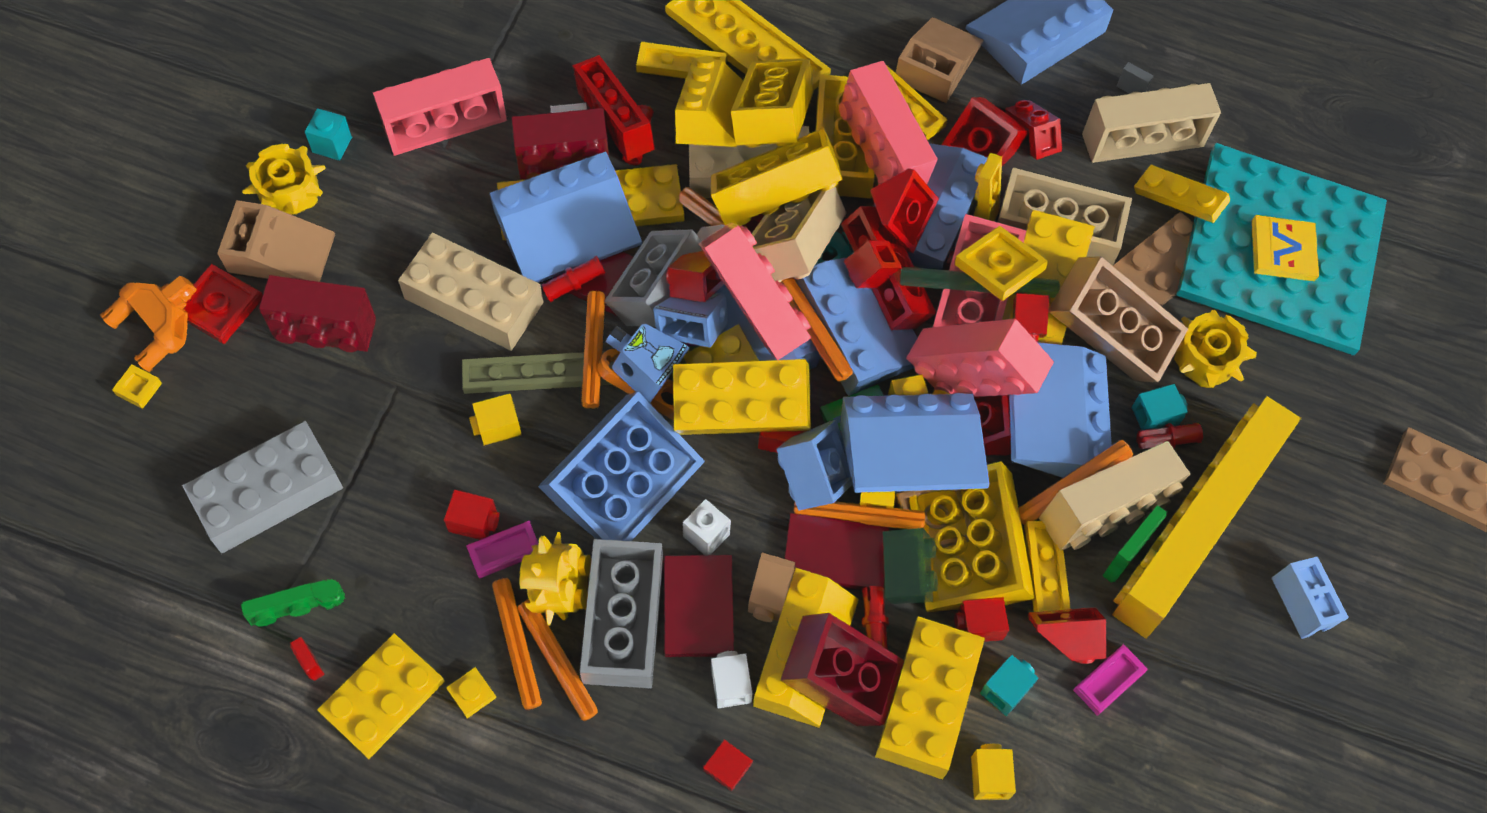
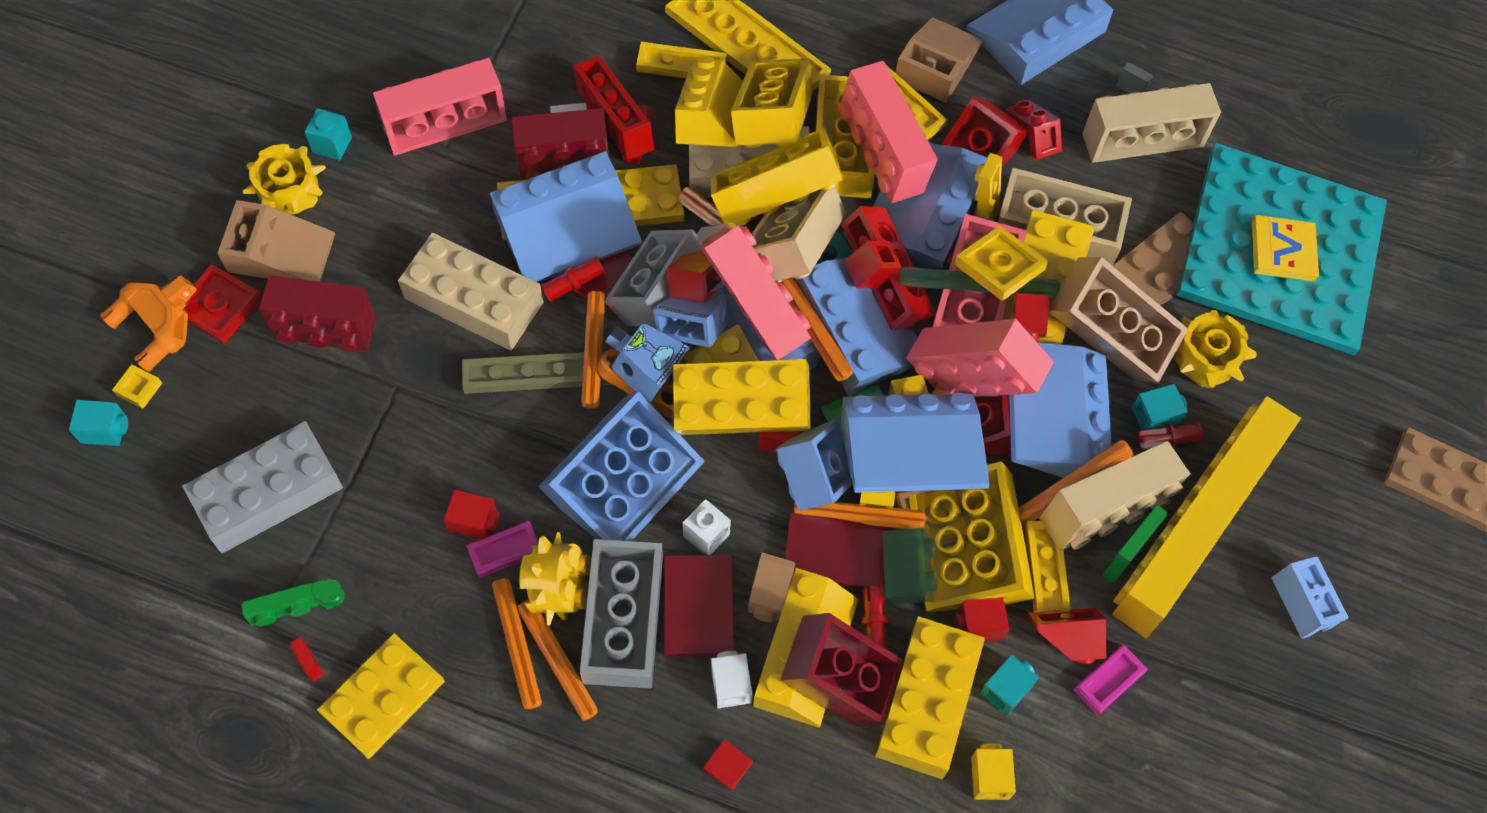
yellow plate [446,667,496,718] -> none
yellow brick [469,394,522,445] -> none
red slope [870,168,939,253] -> none
yellow plate [1134,165,1230,223] -> none
none -> teal brick [69,400,128,446]

